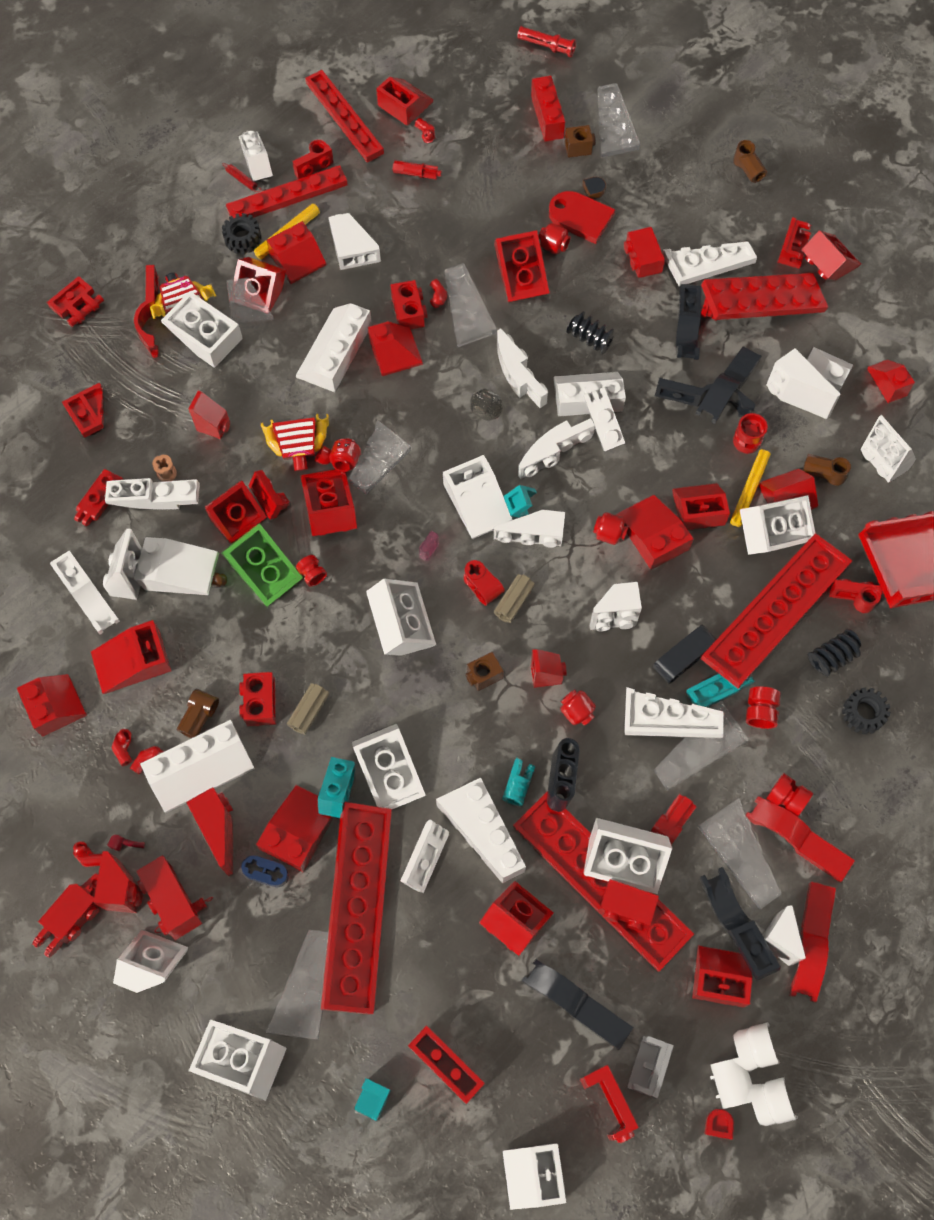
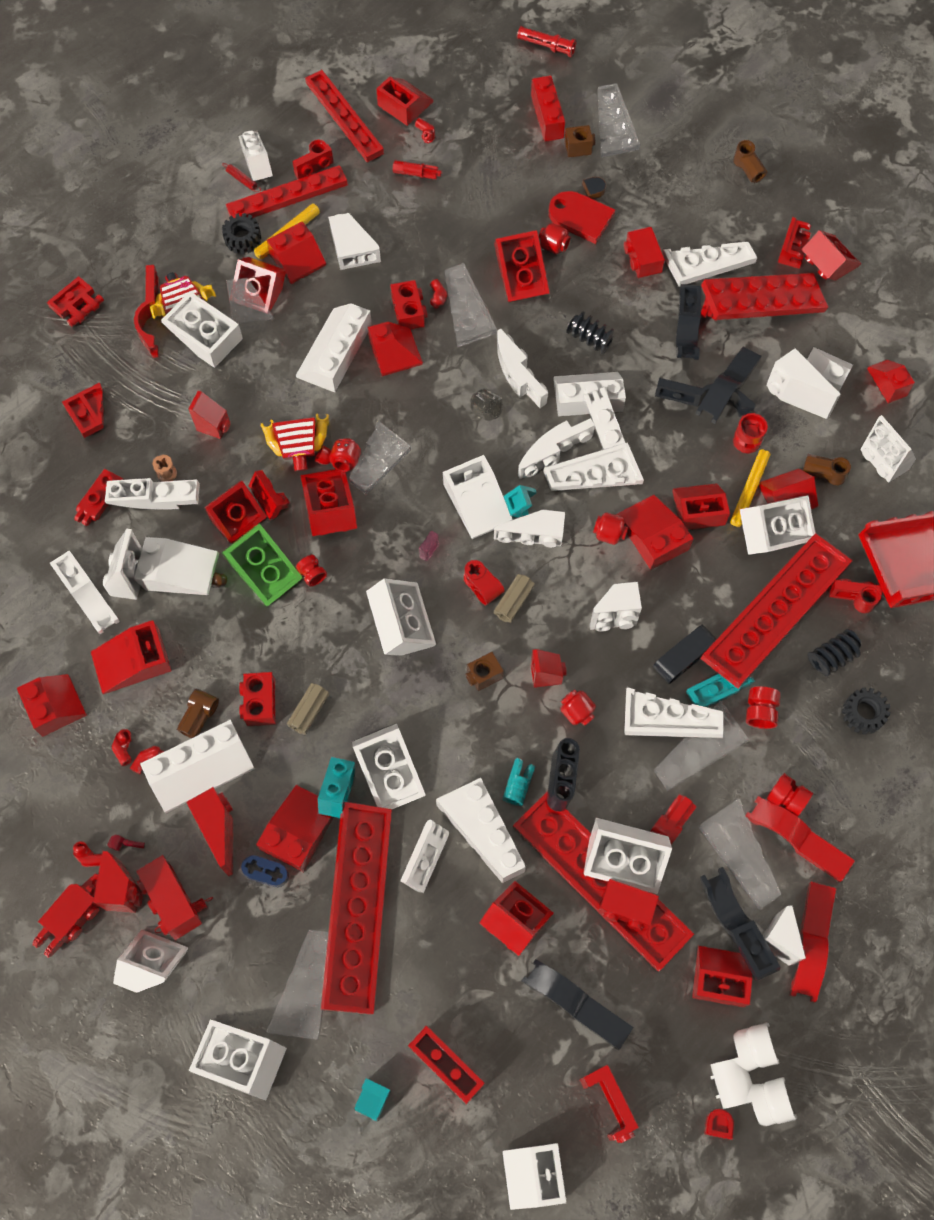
light grey hinge [627,1036,674,1099] -> none
none -> white wing [544,443,644,491]

